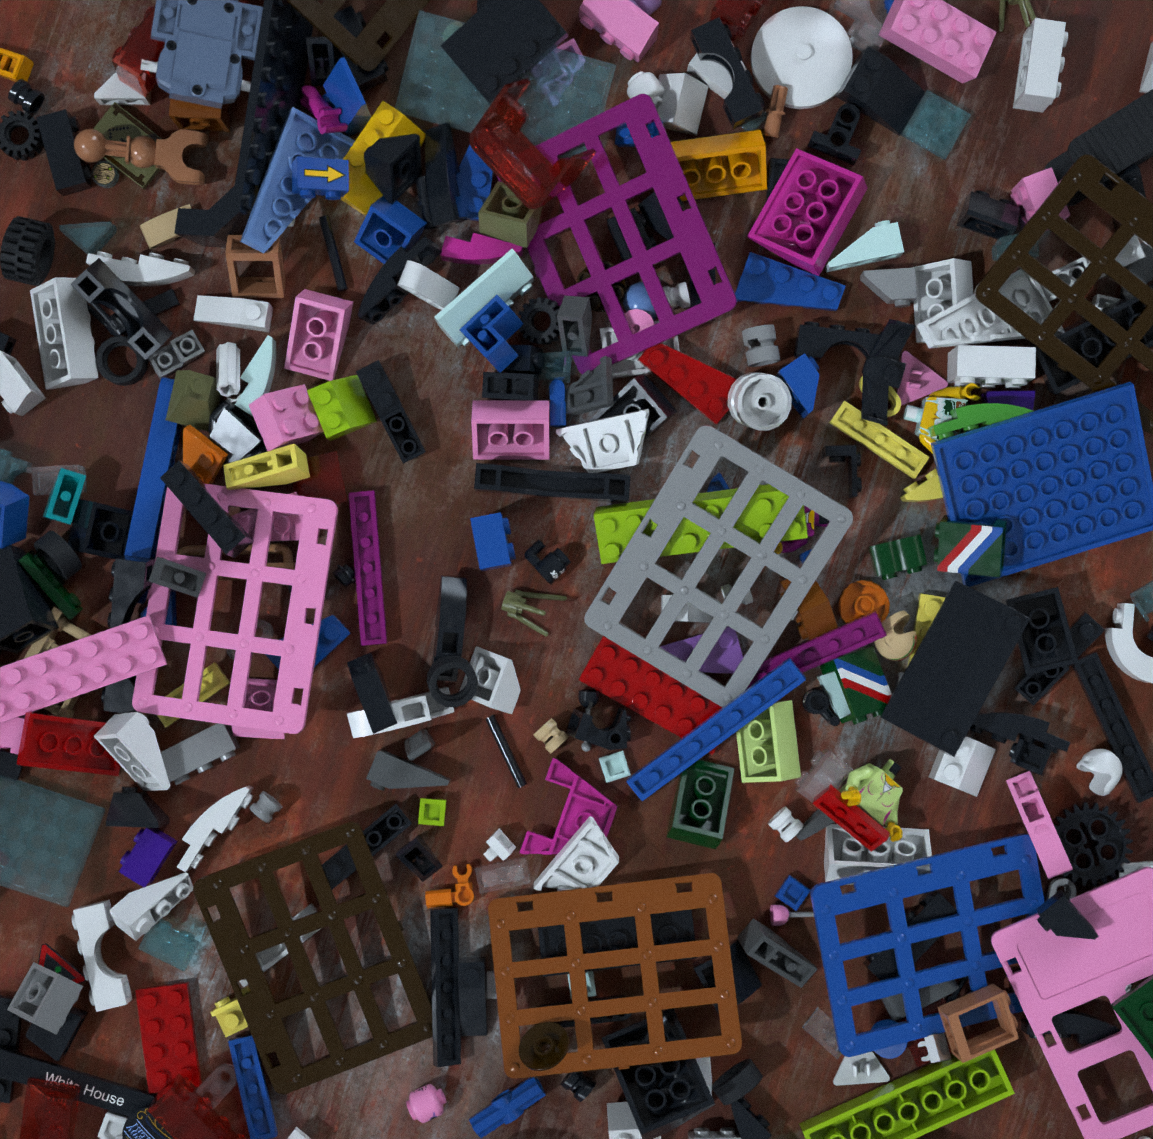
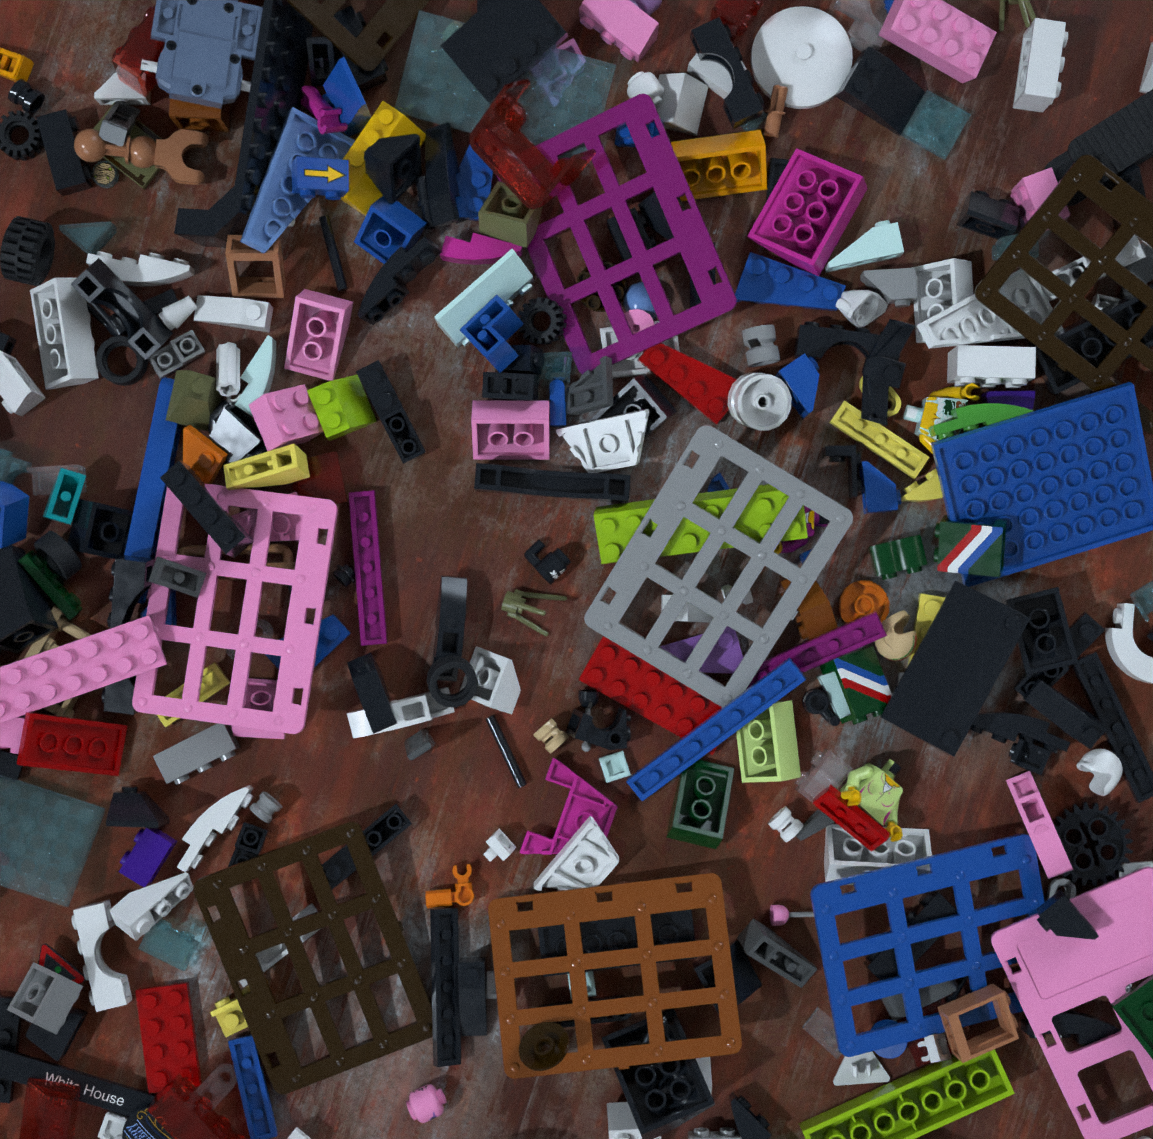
white slope [94,712,170,791] -> none
tan slope [140,204,191,249] -> none
dark grey slope [366,749,451,791] -> none
black slope [396,835,443,882] -> none
white beam [398,260,460,310] -> none
lime plate [418,797,447,826] -> none
blue piece [469,1077,546,1138] -> none
blue brick [470,512,516,571] -> none
clear brick [475,855,532,894] -> none
dark grey slope [557,296,592,357] -> none
black wheel [560,1071,597,1102] -> none
white wheel [663,282,690,310] -> none
black tyre [712,1059,763,1105] -> none
blue tile [774,875,811,911] -> none
black tile [808,103,861,166] -> none
bright pink piece [897,351,948,406] -> none
white slope [929,737,996,797] -> none
none -> dark grey slope [99,101,141,147]
none -> white cone [158,295,198,331]
none -> black slope [228,822,268,881]
none -> white hat [836,290,888,328]
none -> blue slope [859,461,901,514]
none -> black slope [1023,678,1107,749]

